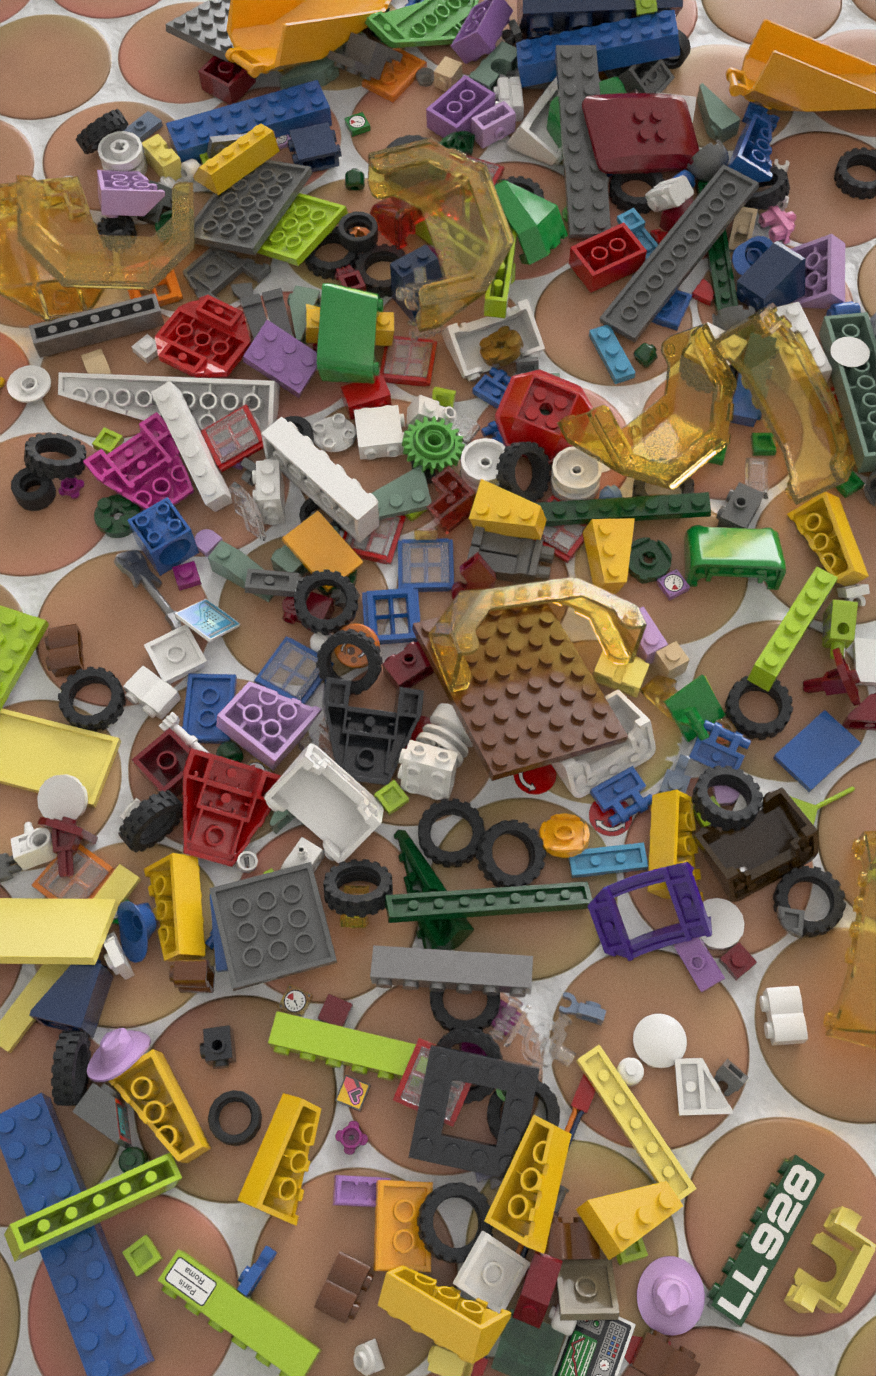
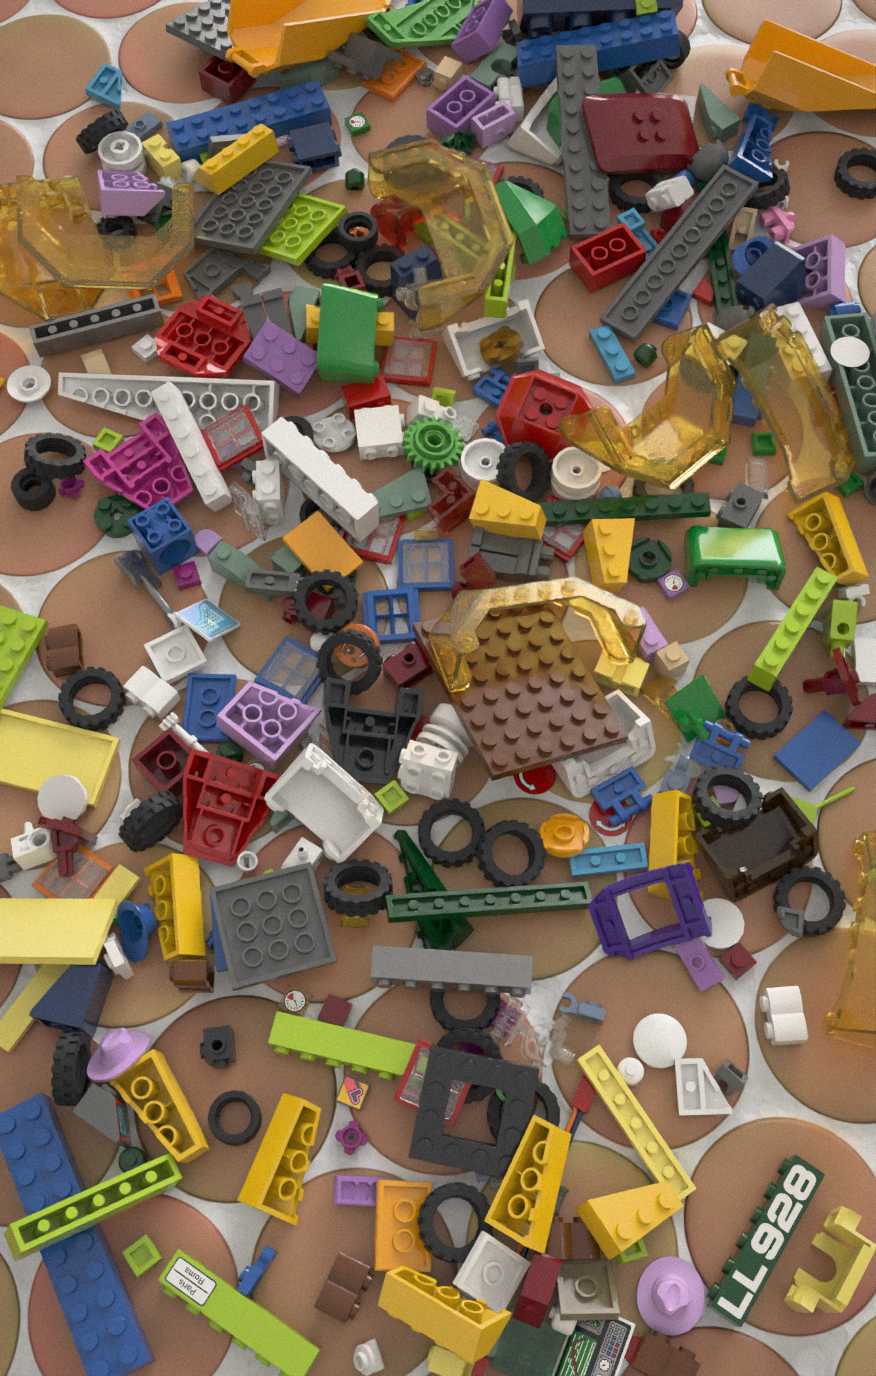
none -> dark azure wing [85,63,122,110]

